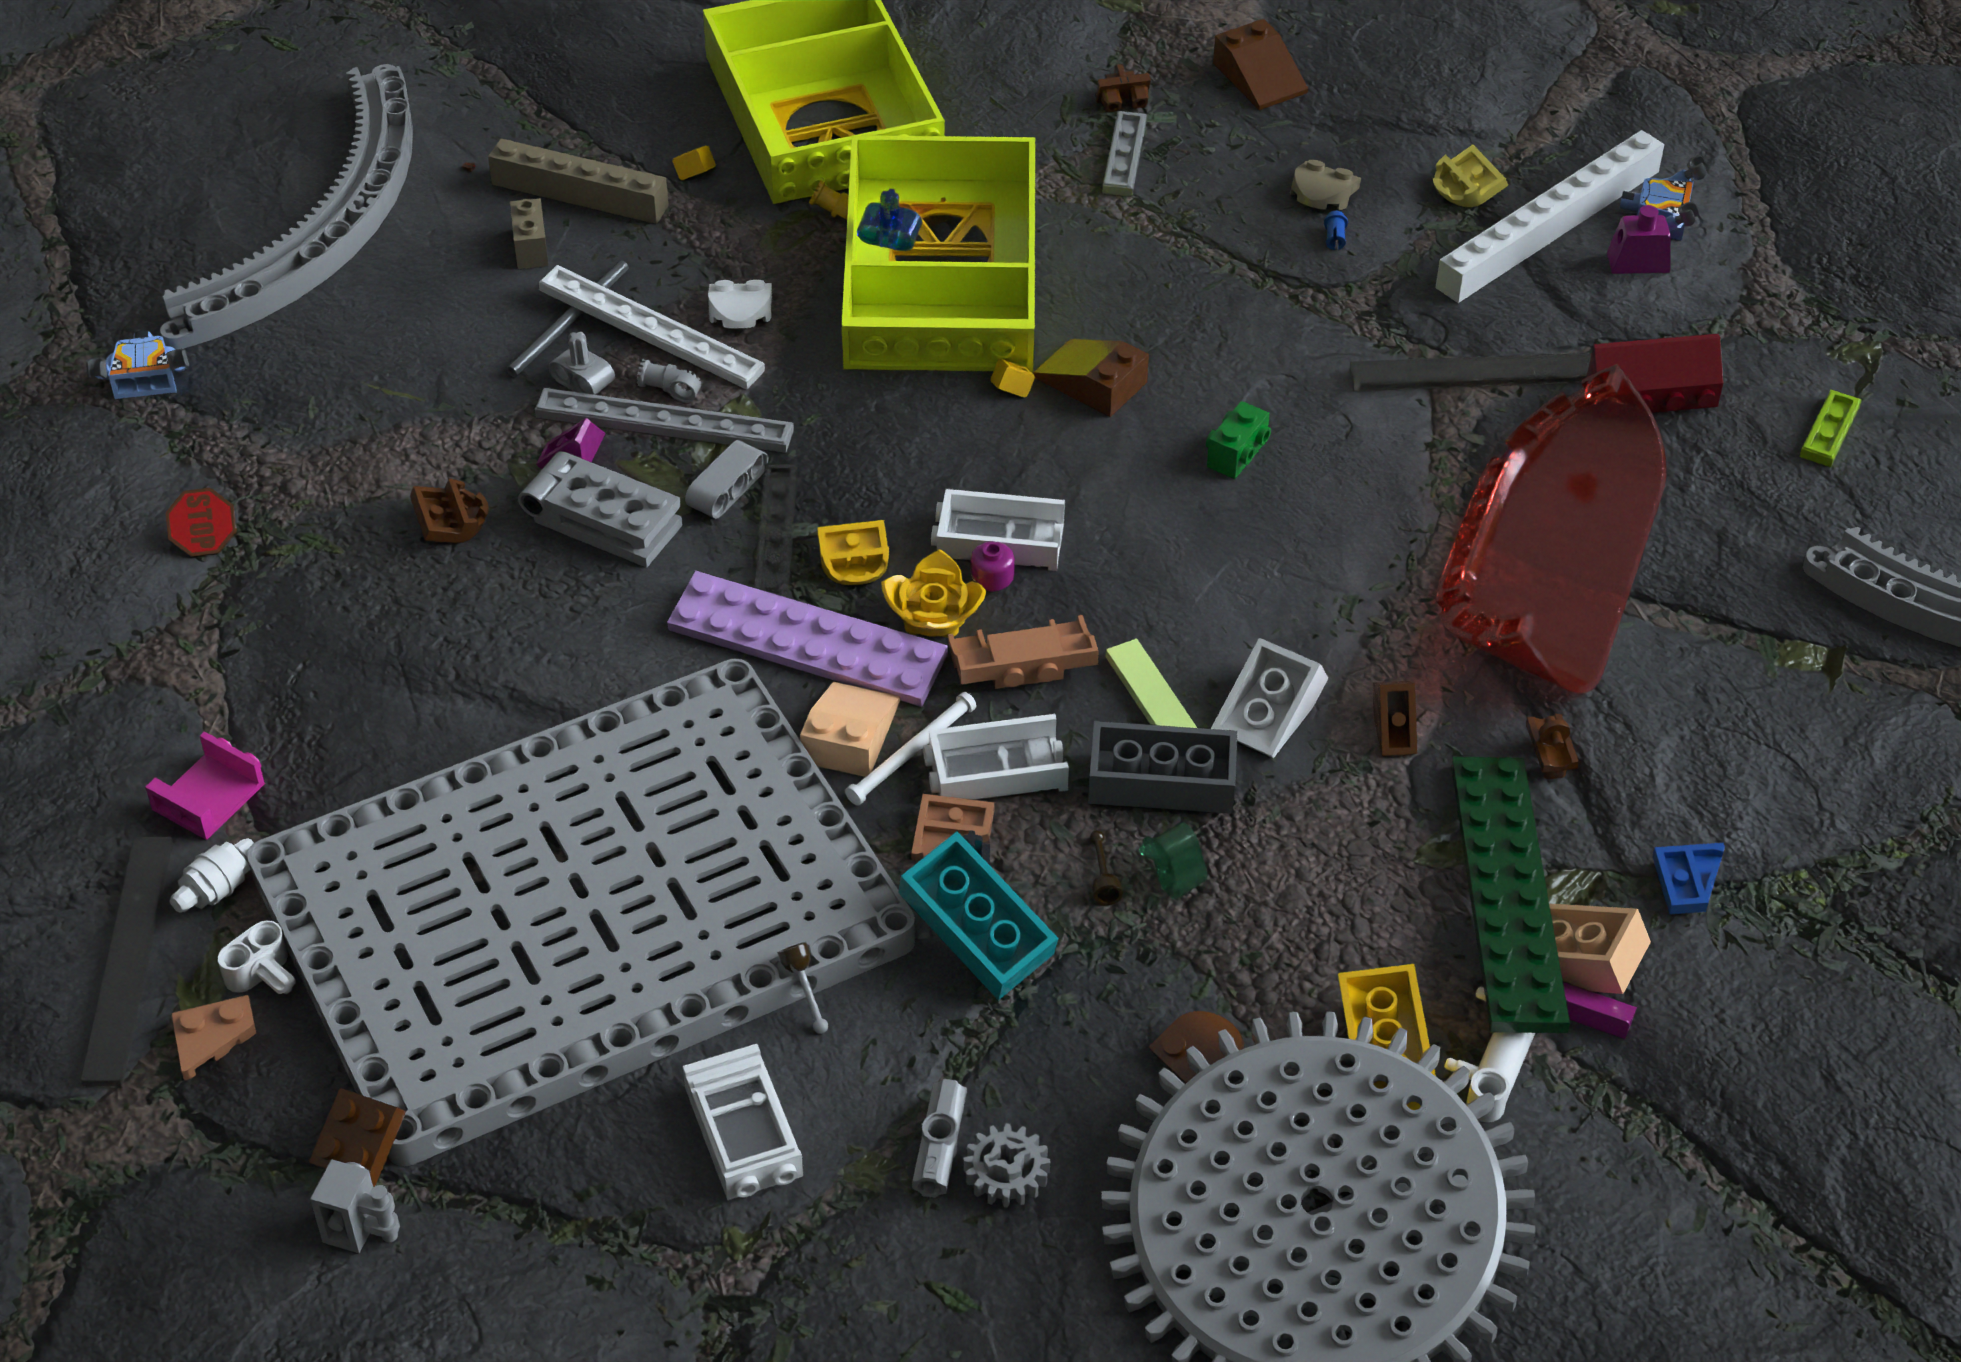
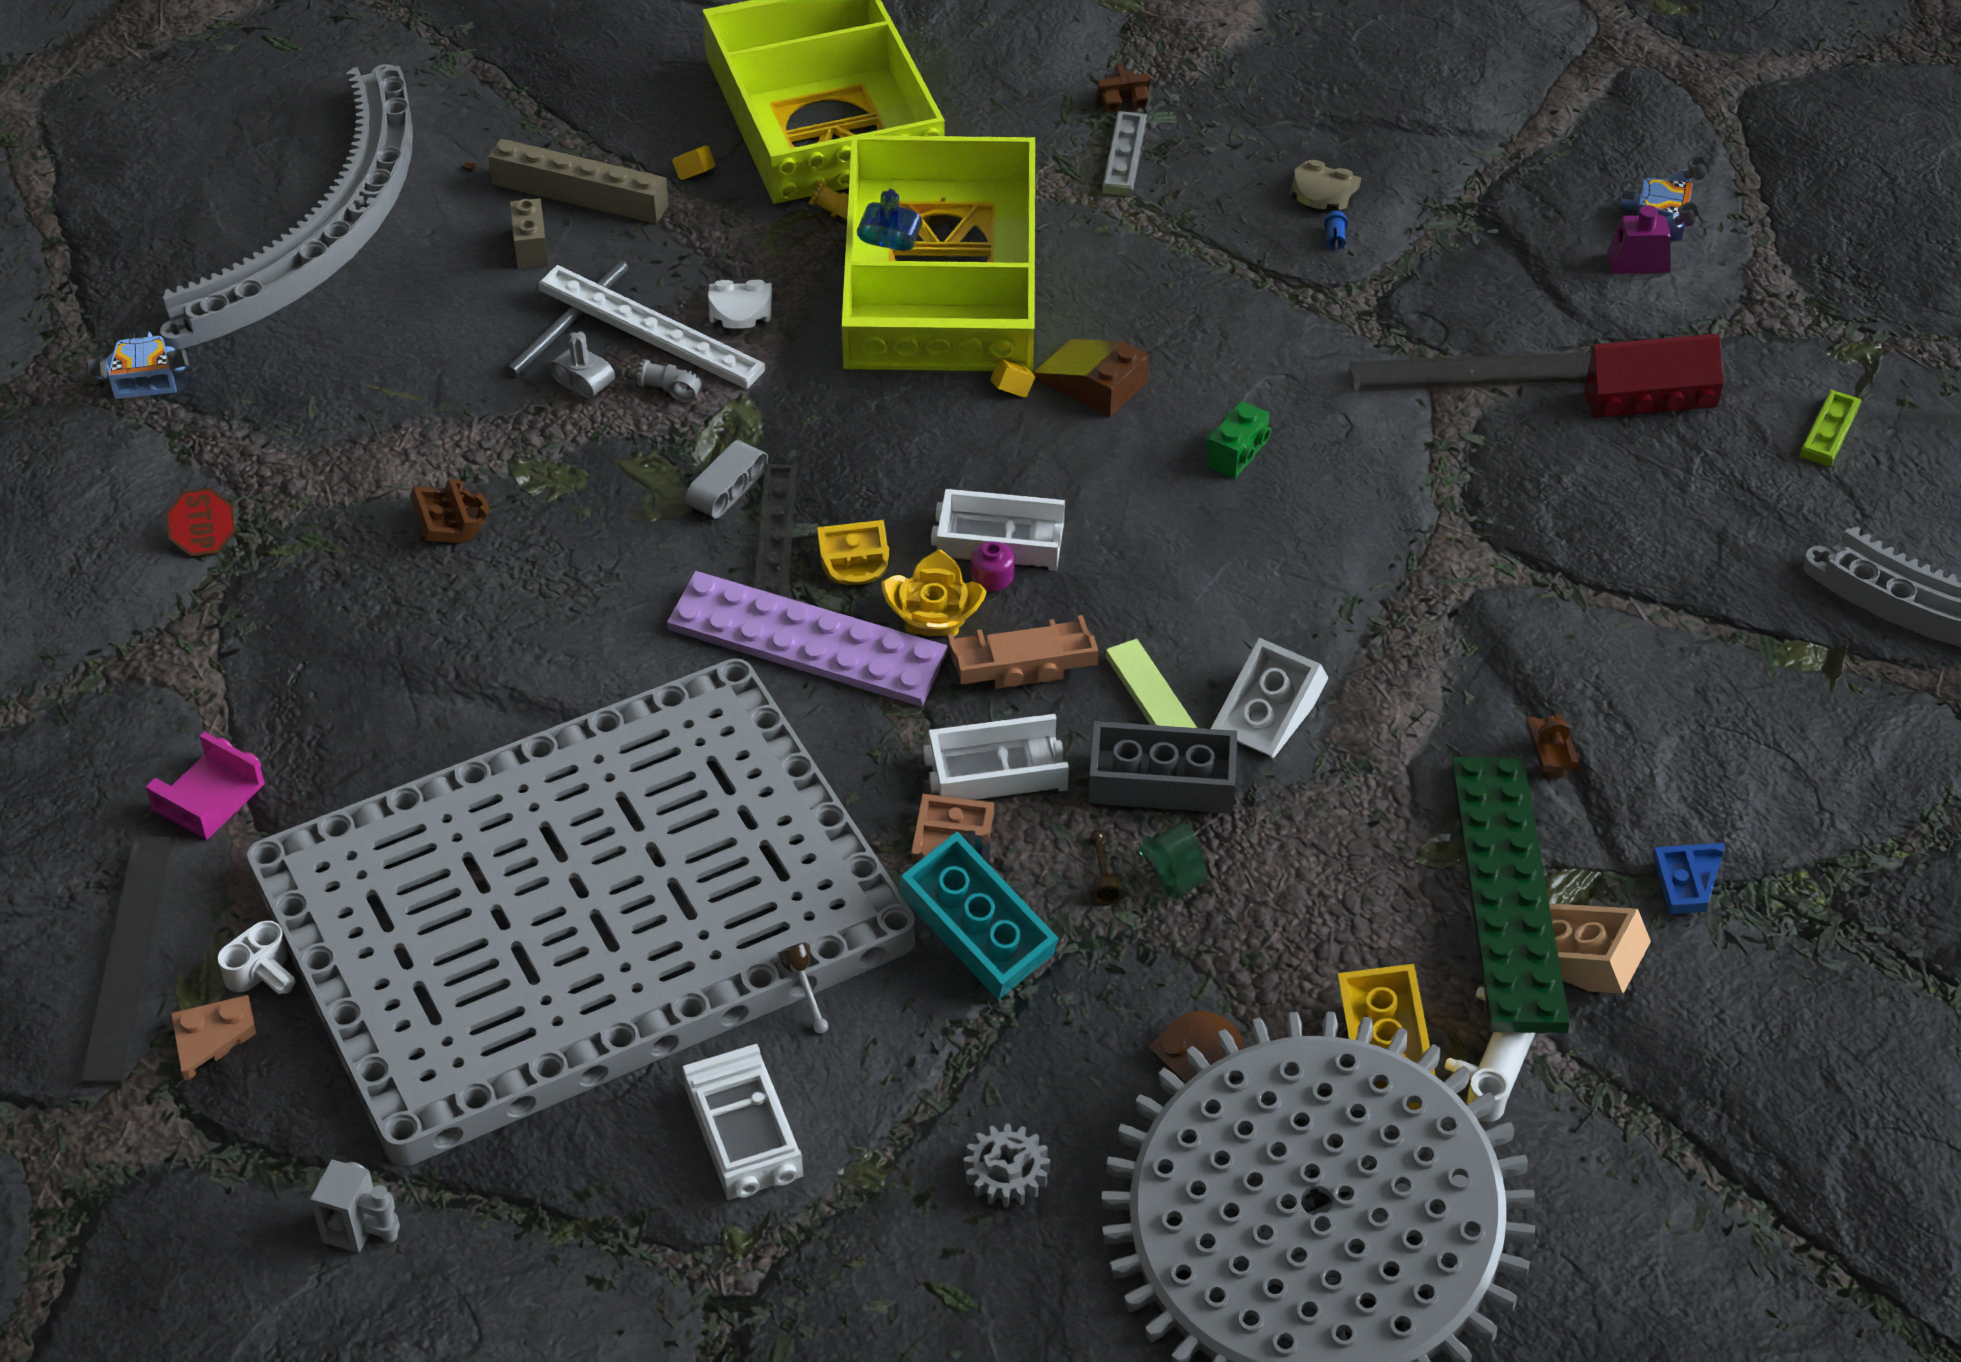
white piece [170,838,254,913] -> none
reddish brown plate [309,1088,406,1187] -> none
light grey hinge [518,452,682,568] -> none
light grey tile [535,388,794,453] -> none
magenta slope [536,418,606,469] -> none
light nougat slope [800,682,900,777] -> none
white bar [845,692,976,806] -> none
light grey piece [912,1079,967,1198] -> none
reddish brown slope [1213,19,1308,110] -> none
reddish brown slope [1372,681,1417,756] -> none
light yellow slope [1433,145,1508,207] -> none
white brick [1435,130,1664,303] -> none
clear red windscreen [1436,364,1667,694] -> none
magenta slope [1563,982,1637,1039] -> none

